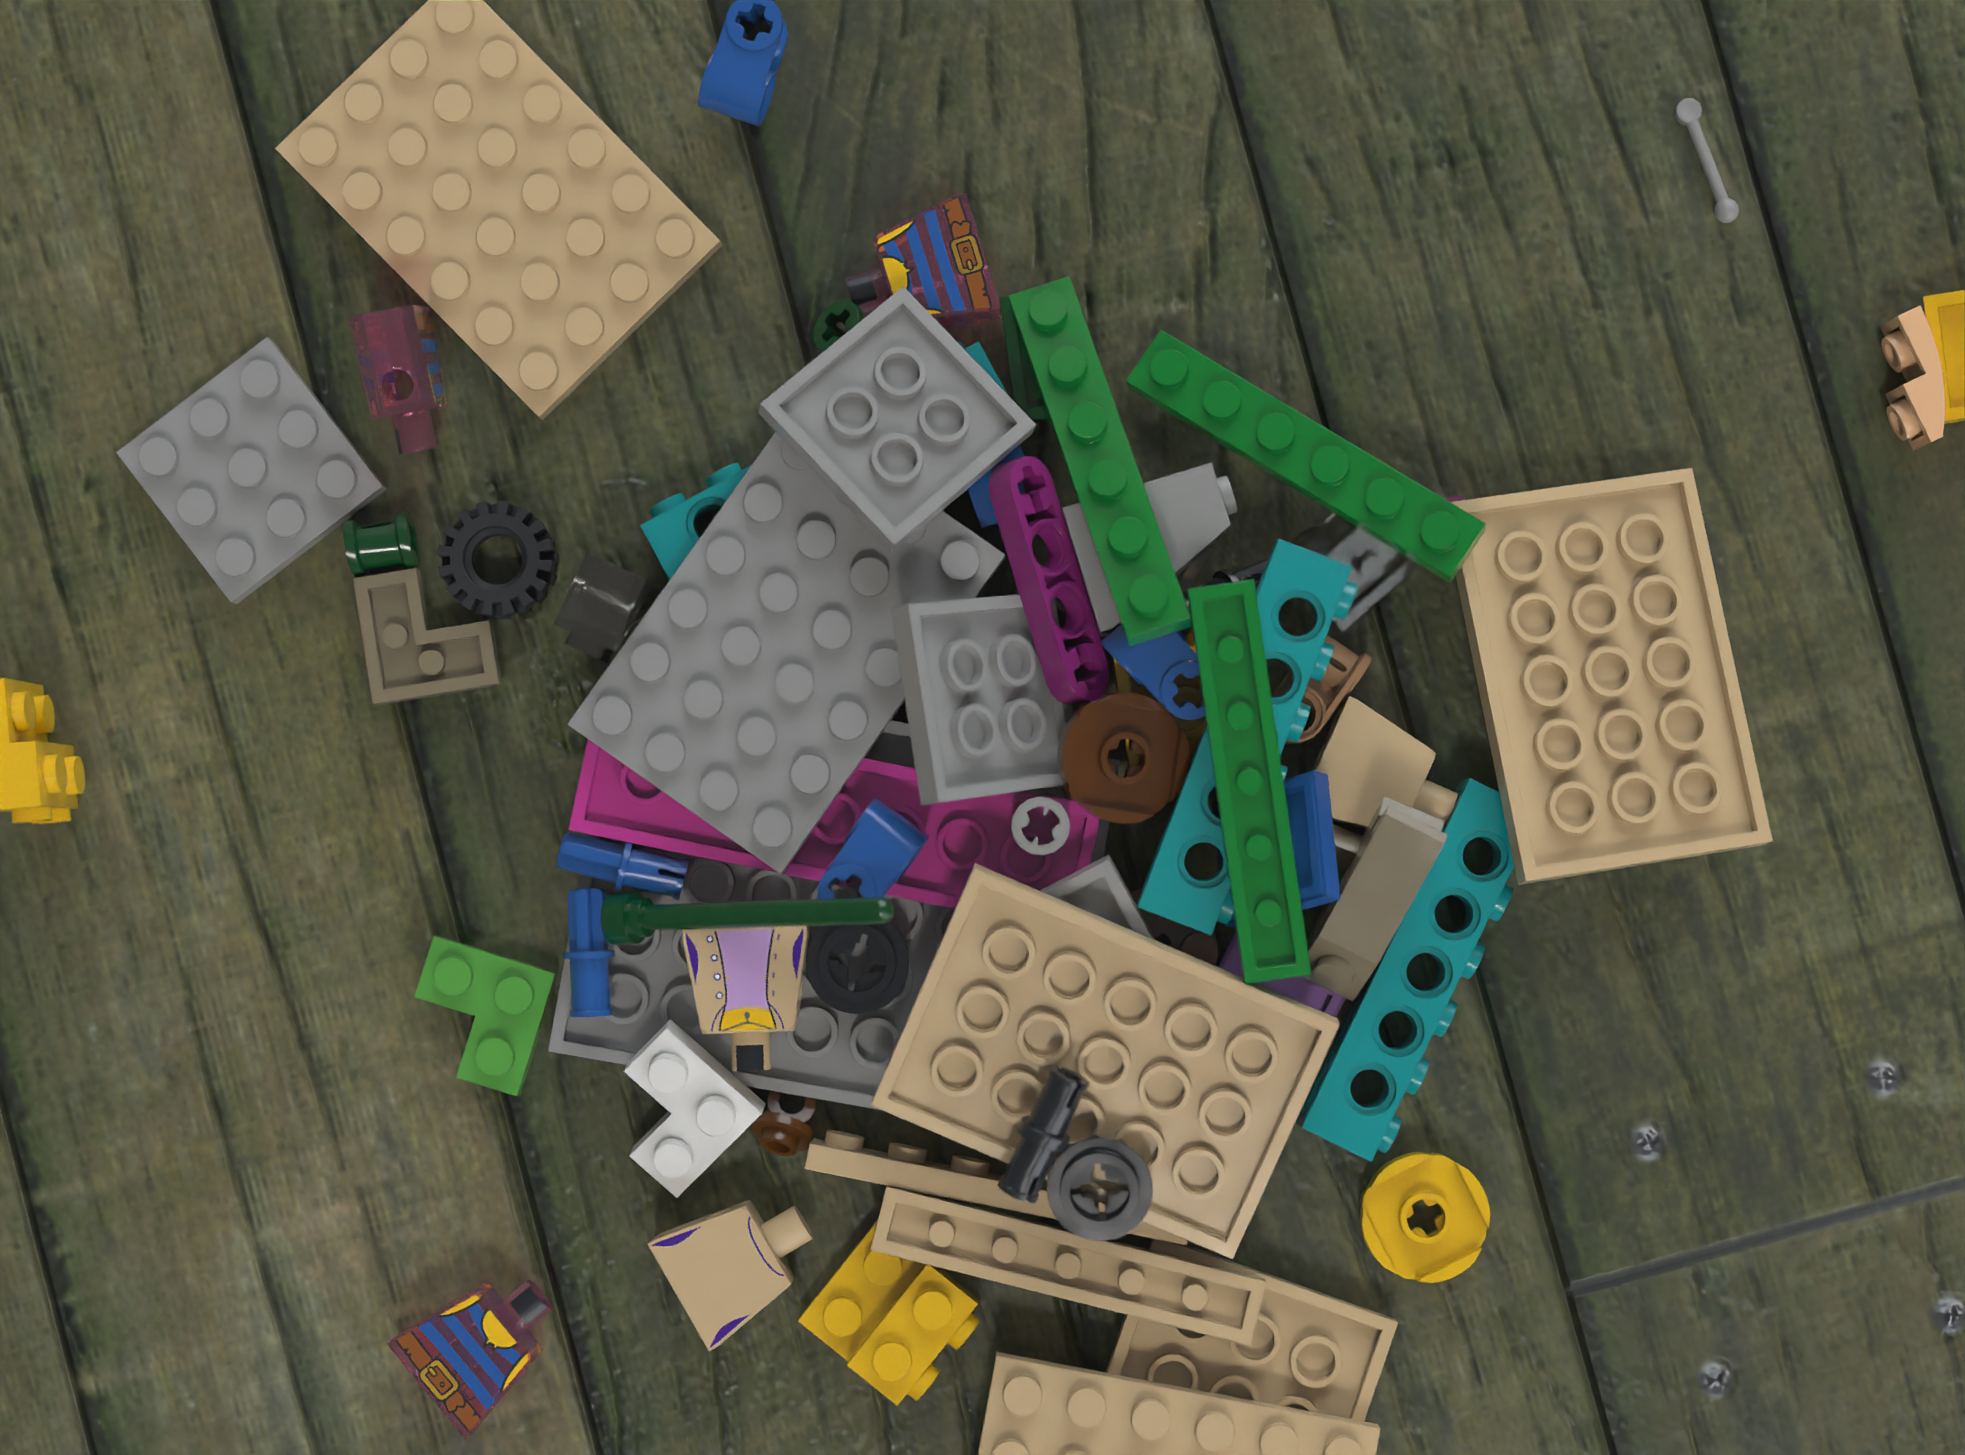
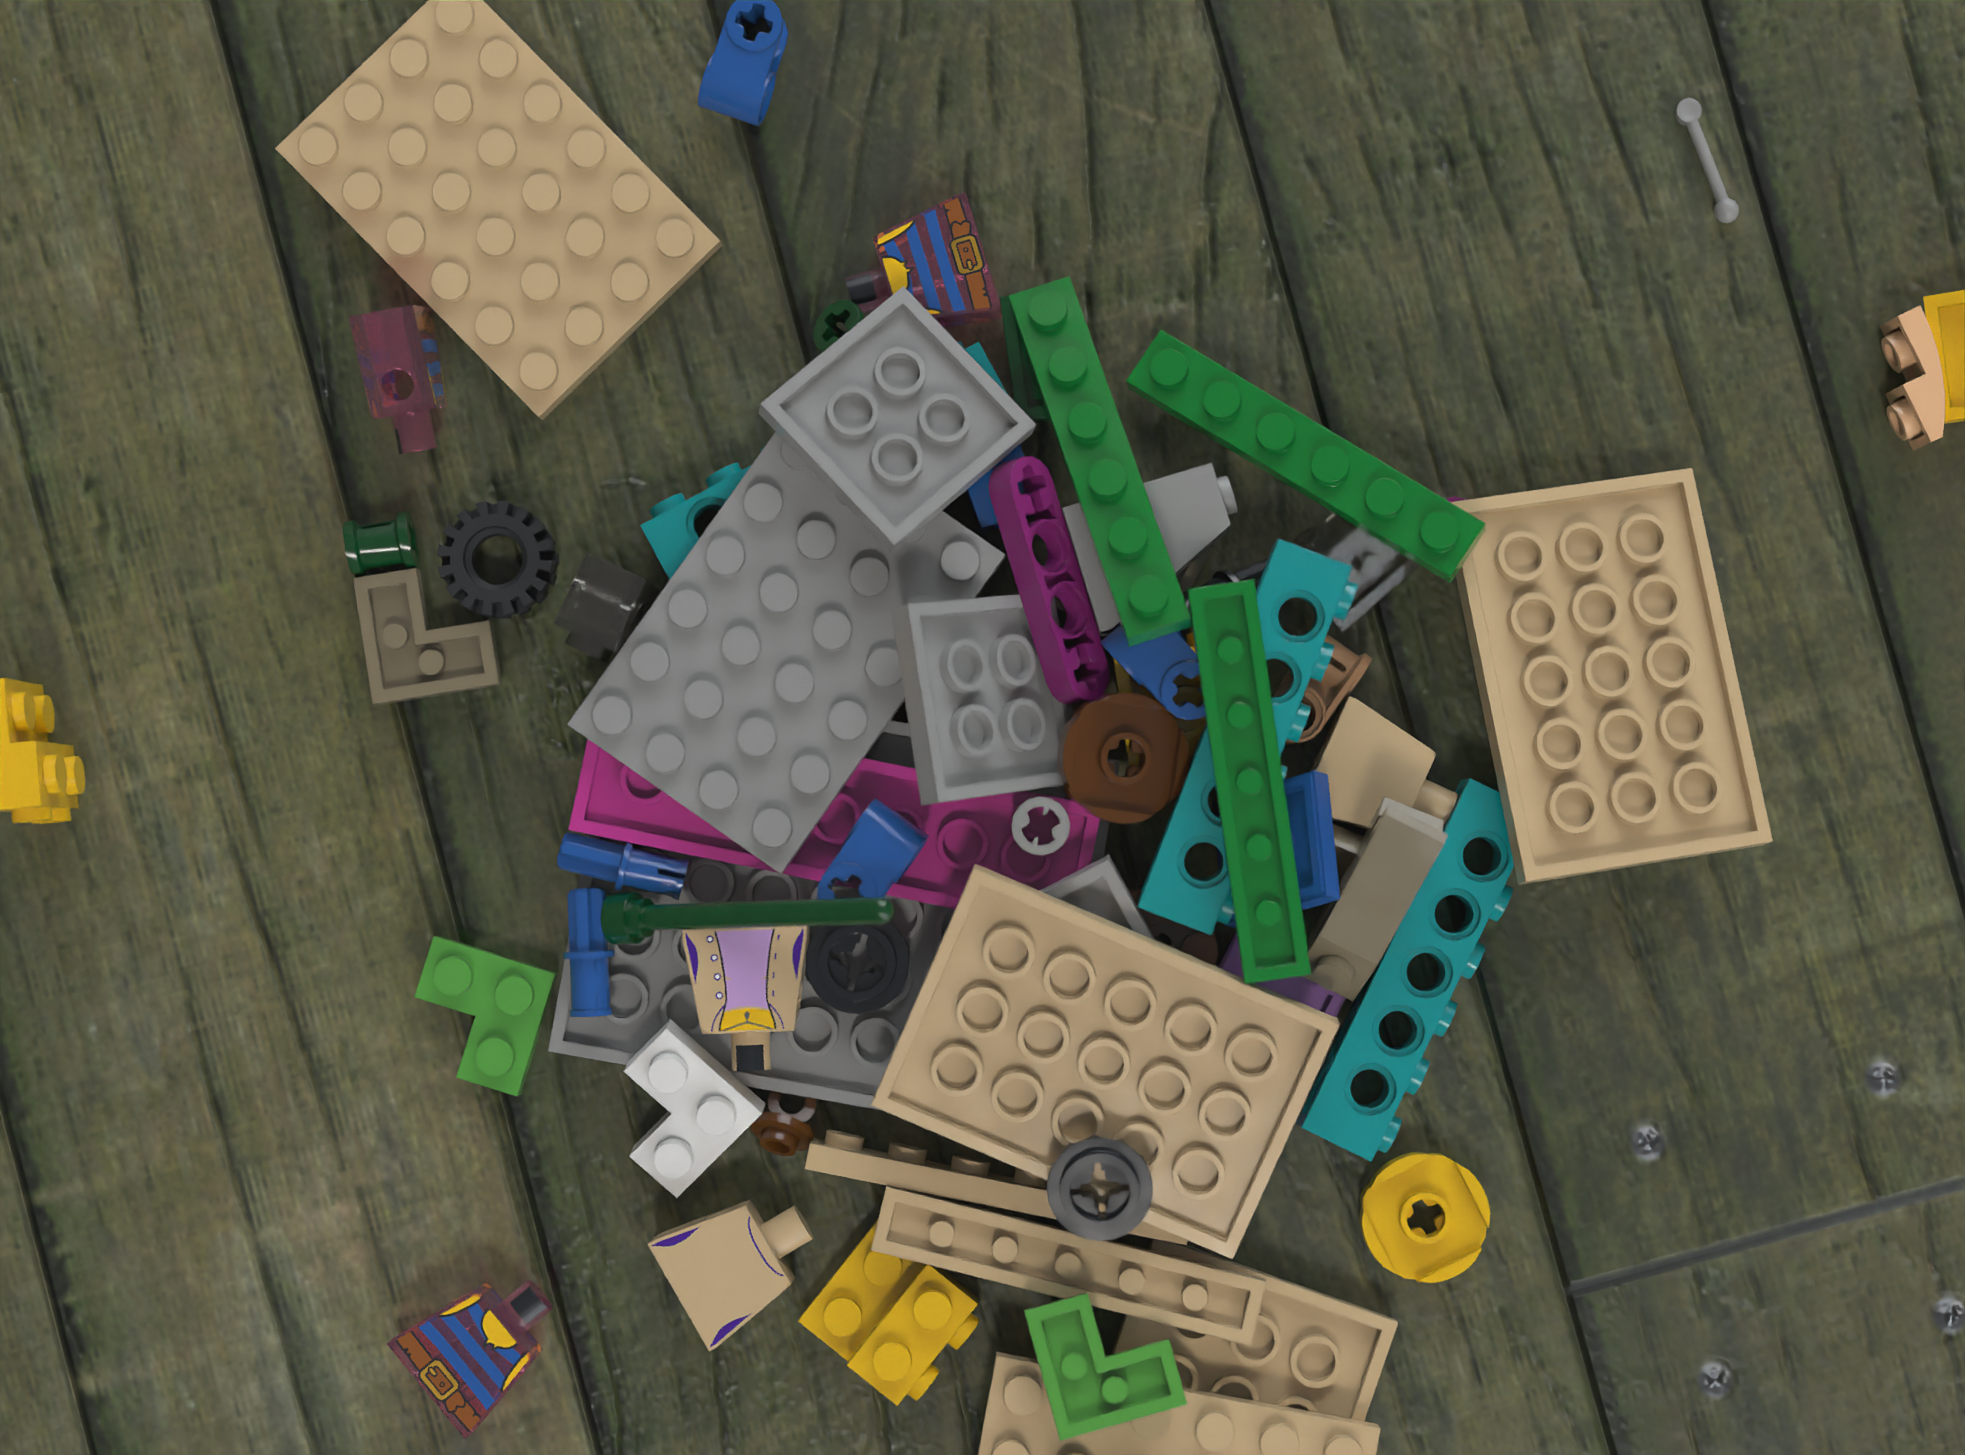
light grey plate [116,337,387,604] -> none
black pin [998,1065,1089,1203] -> none
none -> bright green plate [1024,1292,1187,1441]

